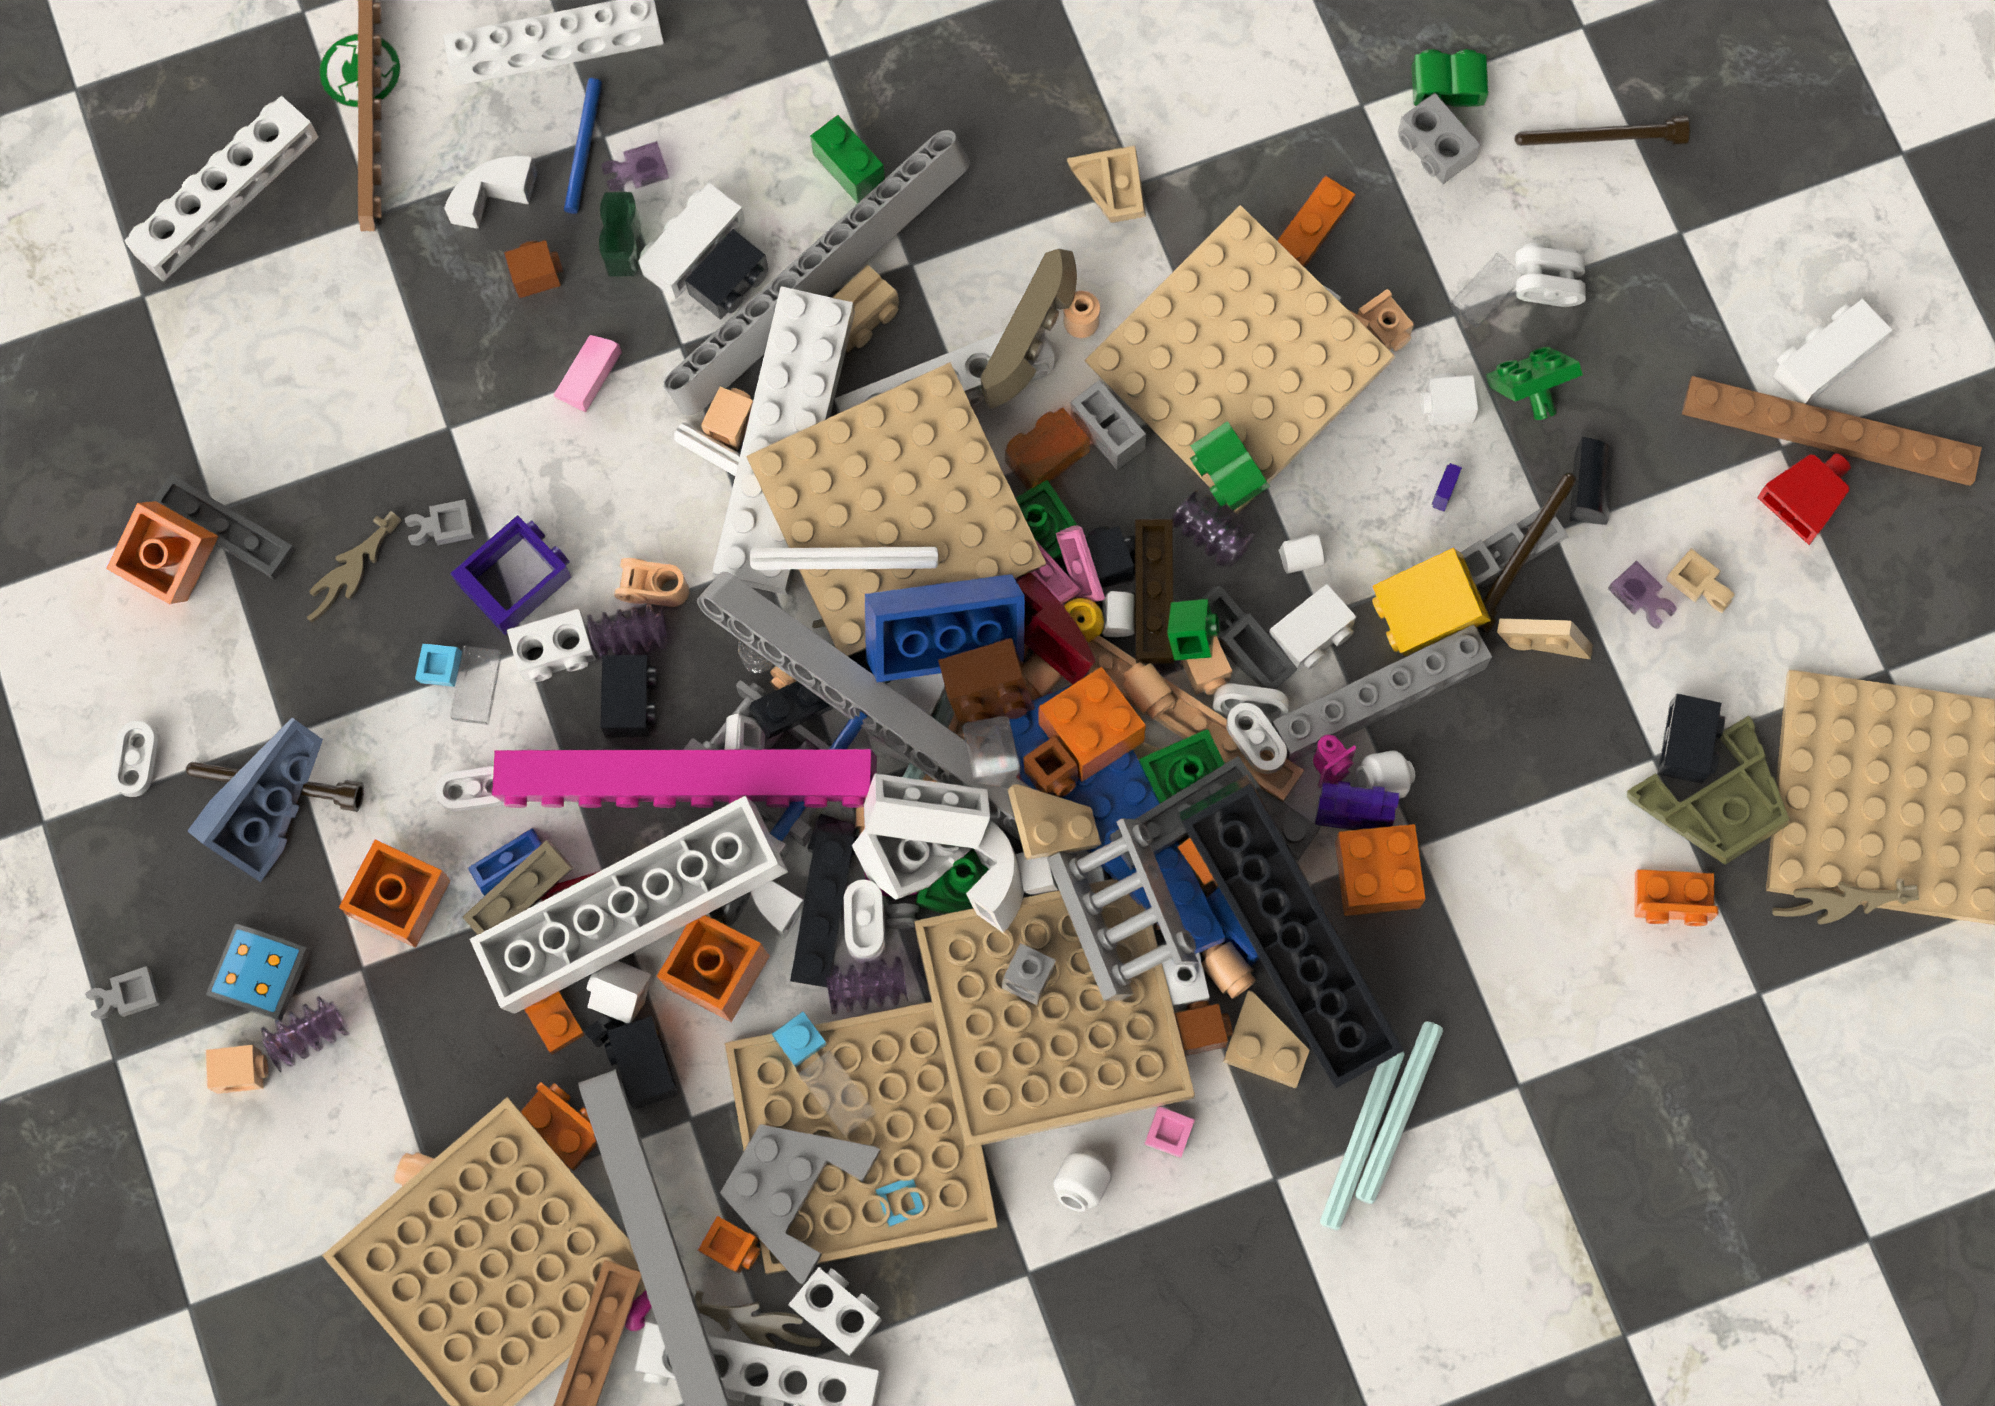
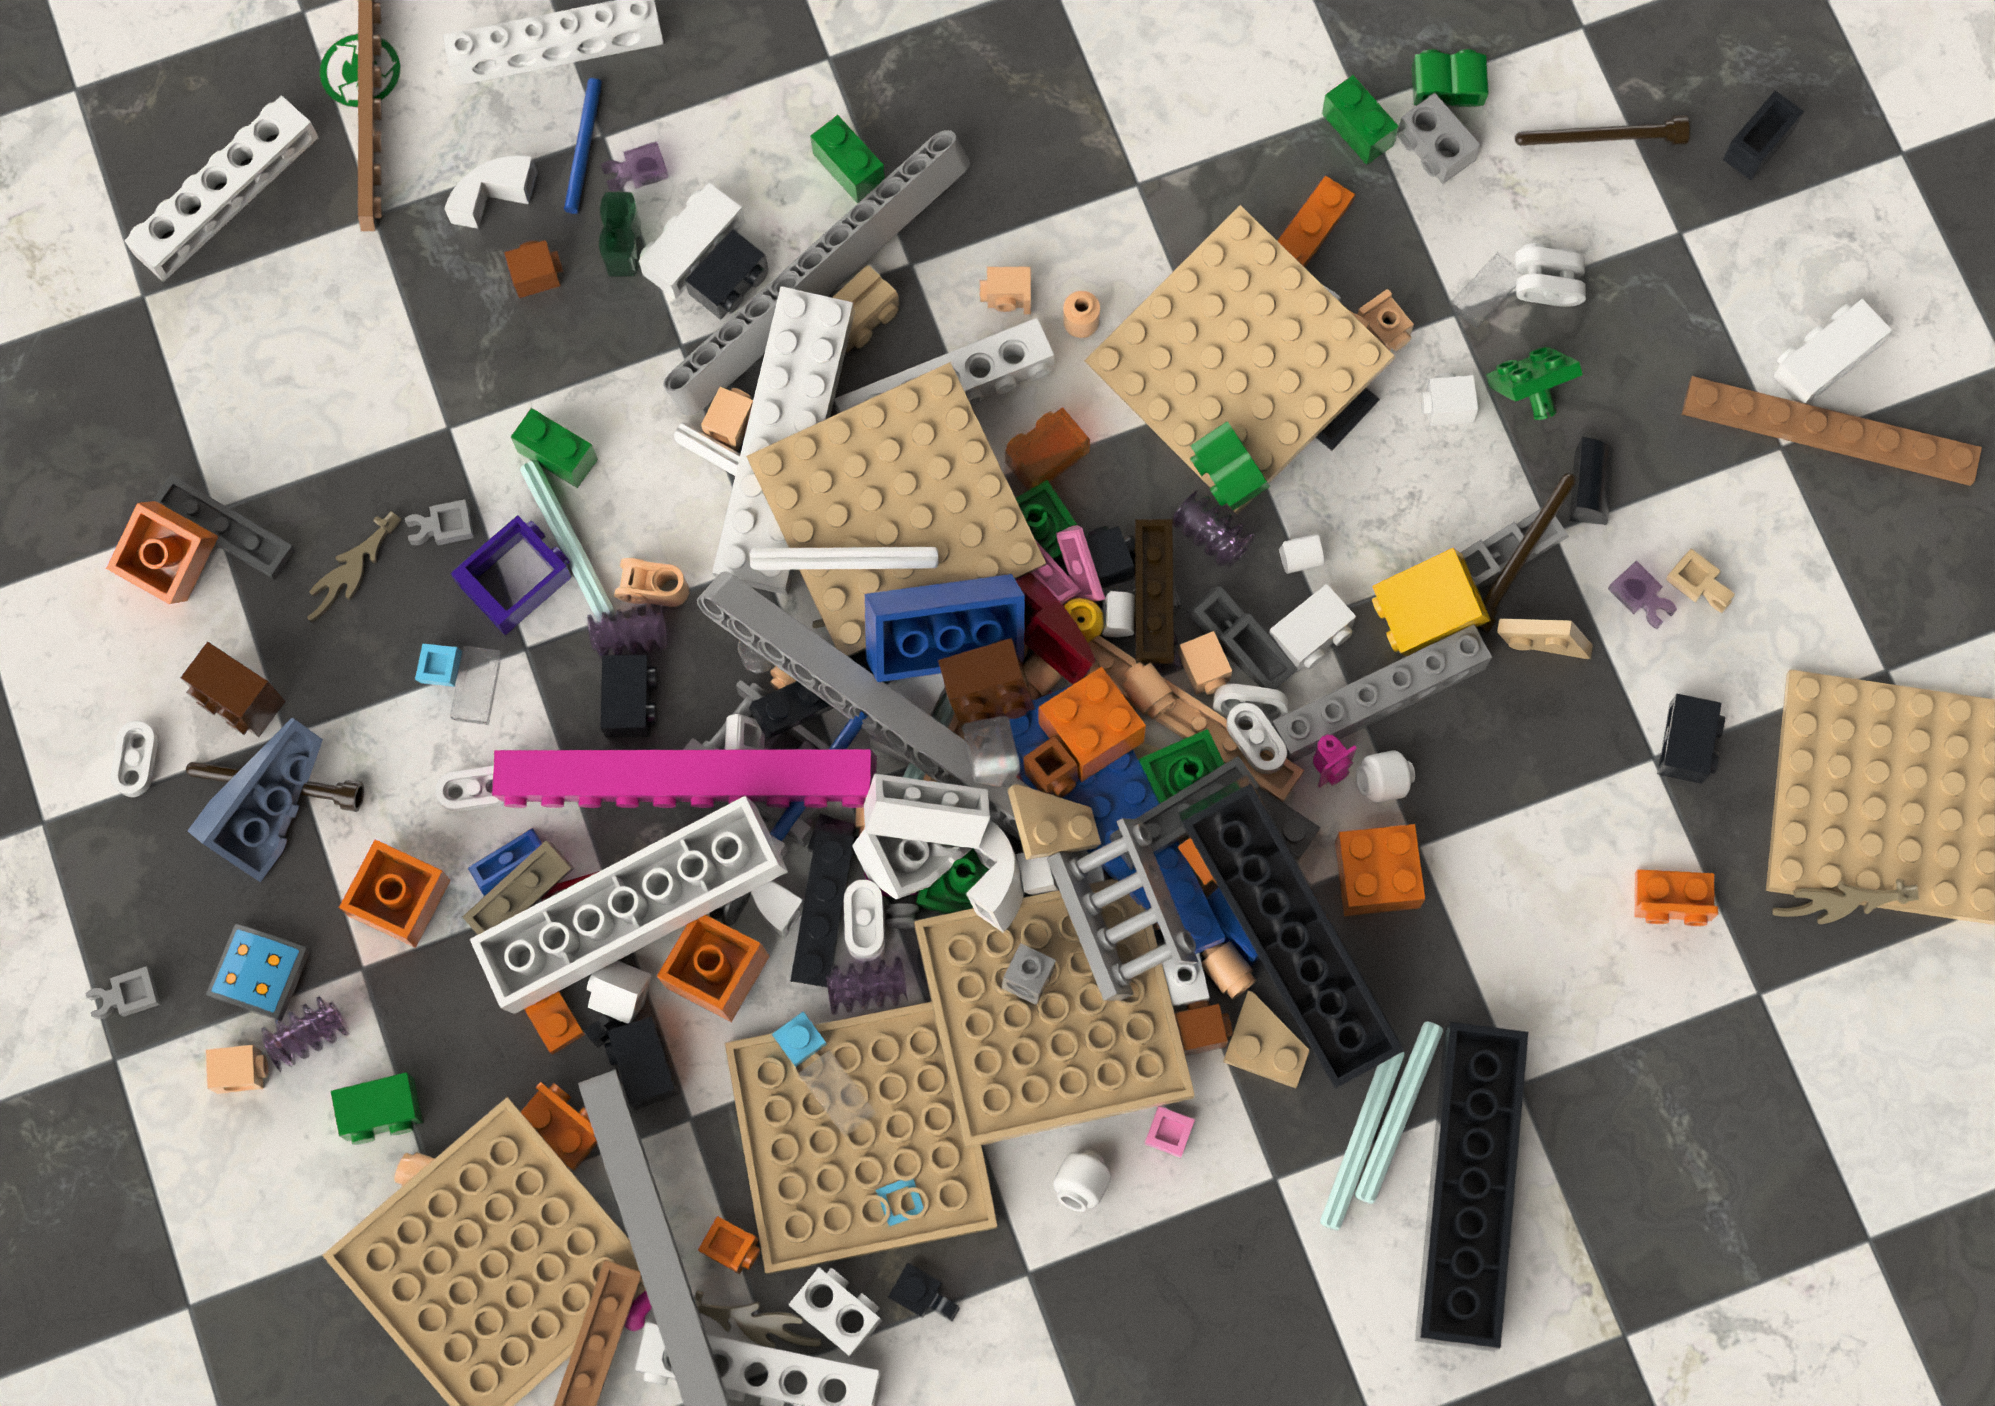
white brick [507,609,596,682] -> none
bright pink slope [554,335,622,413] -> none
light grey wing [720,1124,881,1286] -> none
dark tan brick [981,249,1077,409] -> none
tan wing [1067,146,1146,223] -> none
light grey brick [1071,380,1146,470] -> none
green brick [1167,599,1220,661] -> none
dark purple plate [1315,781,1399,830] -> none
dark purple tile [1432,463,1462,512] -> none
olive wing [1627,715,1789,865] -> none
red torso [1757,454,1851,545] -> none
none -> reddish brown brick [180,641,286,737]
none -> green brick [330,1072,423,1145]
none -> green brick [511,408,598,489]
none -> light aqua axle [520,460,615,622]
none -> black plate [888,1263,960,1322]
none -> light nougat brick [980,267,1031,315]
none -> black tile [1315,388,1380,451]
none -> green brick [1322,75,1399,165]
none -> black brick [1415,1022,1529,1352]
none -> black brick [1723,90,1804,181]

